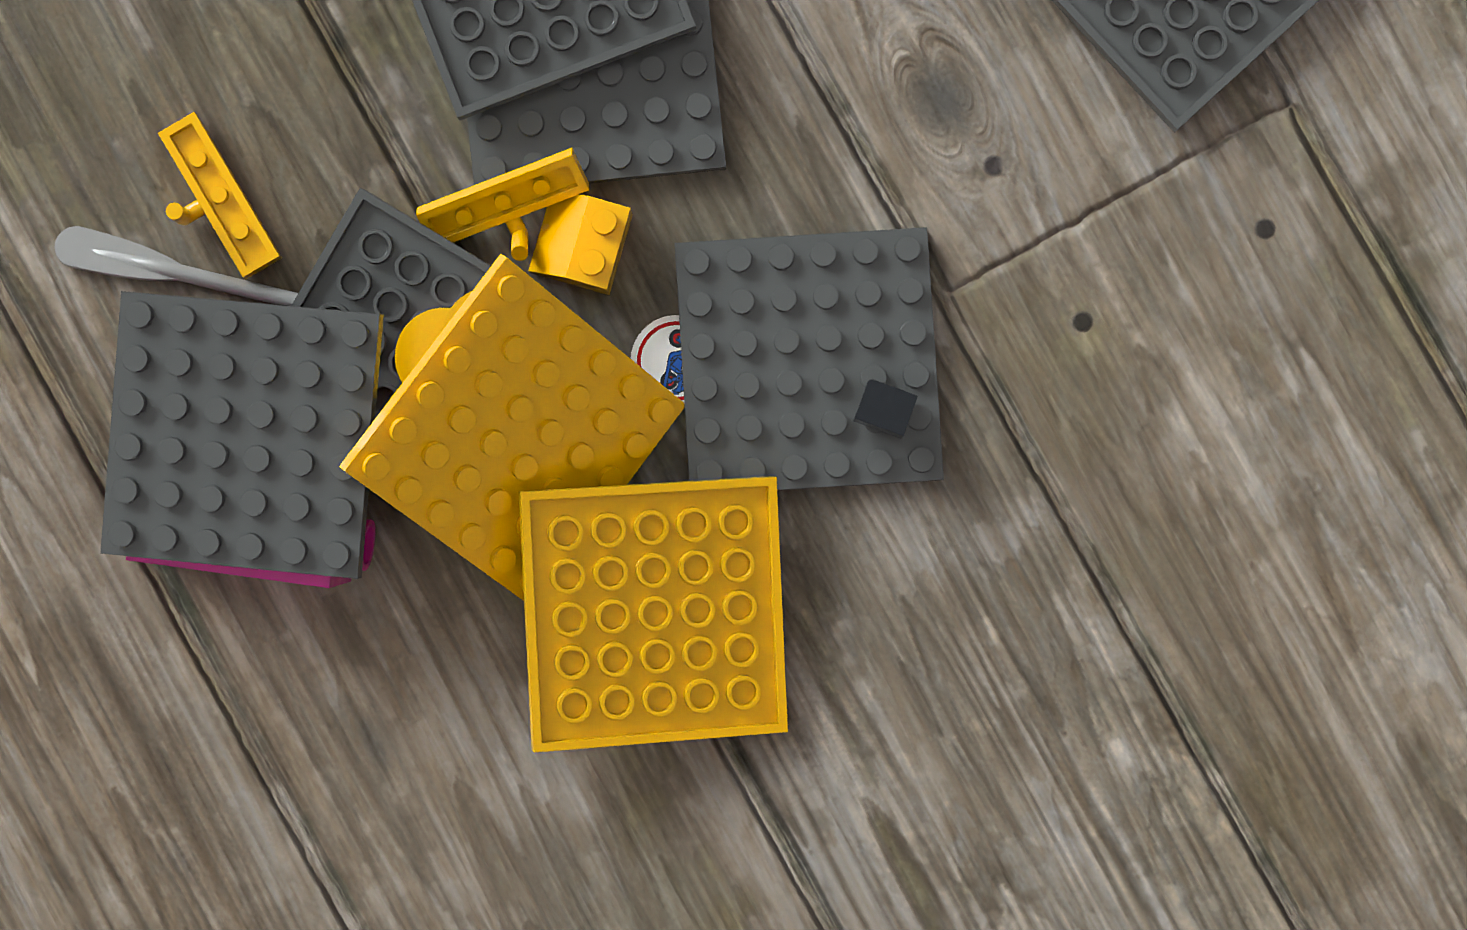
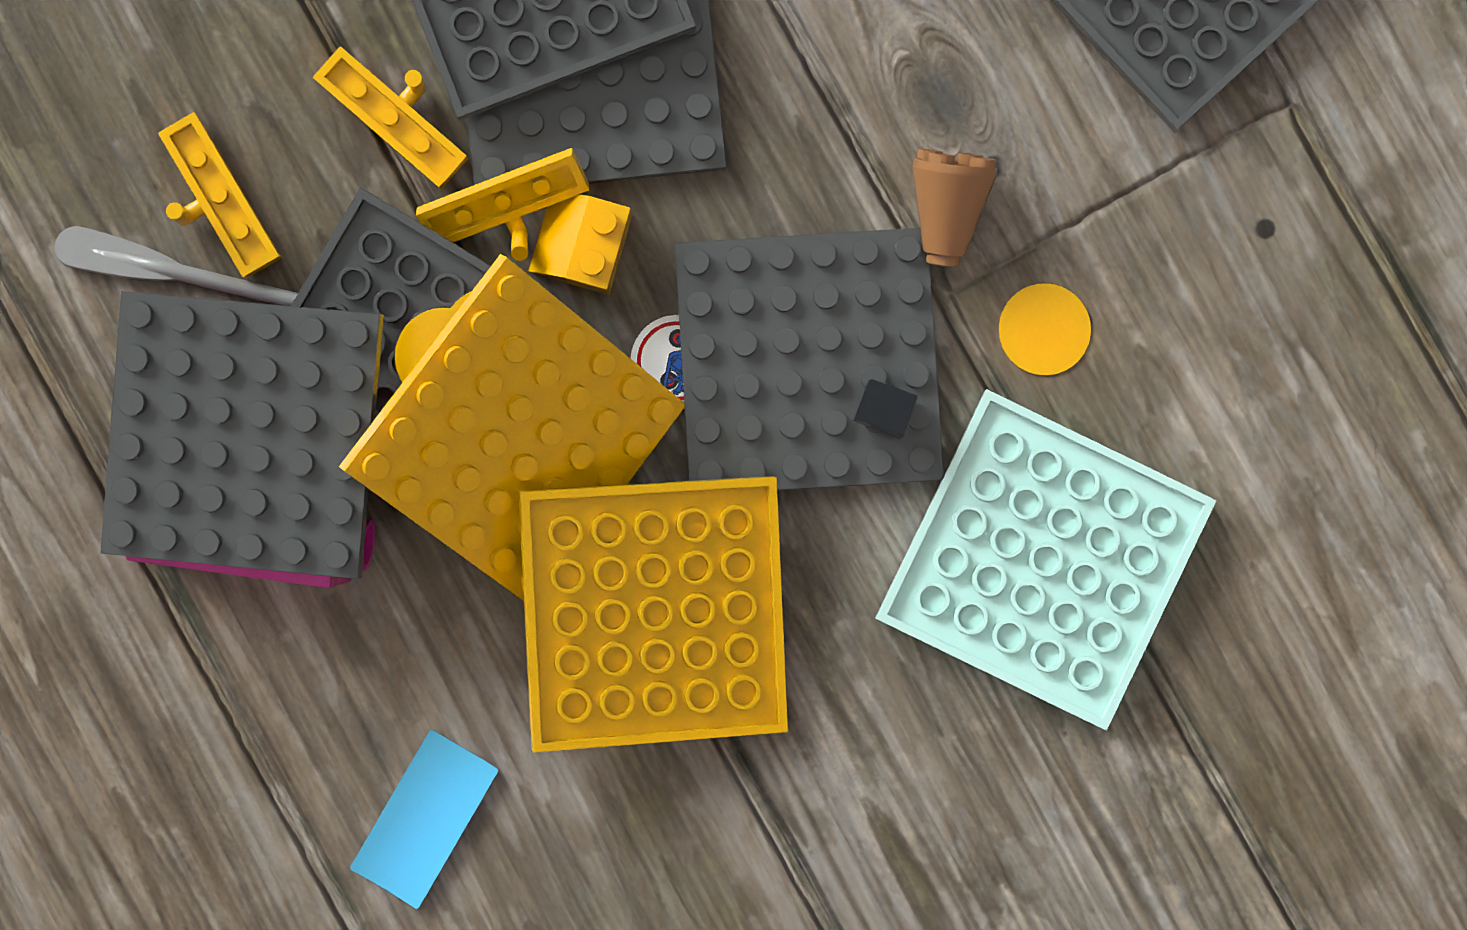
none -> yellow plate [313,46,469,190]
none -> medium azure sticker [350,730,498,909]
none -> light aqua plate [875,389,1217,731]
none -> medium nougat cone [912,149,998,266]
none -> yellow sticker [999,283,1091,375]

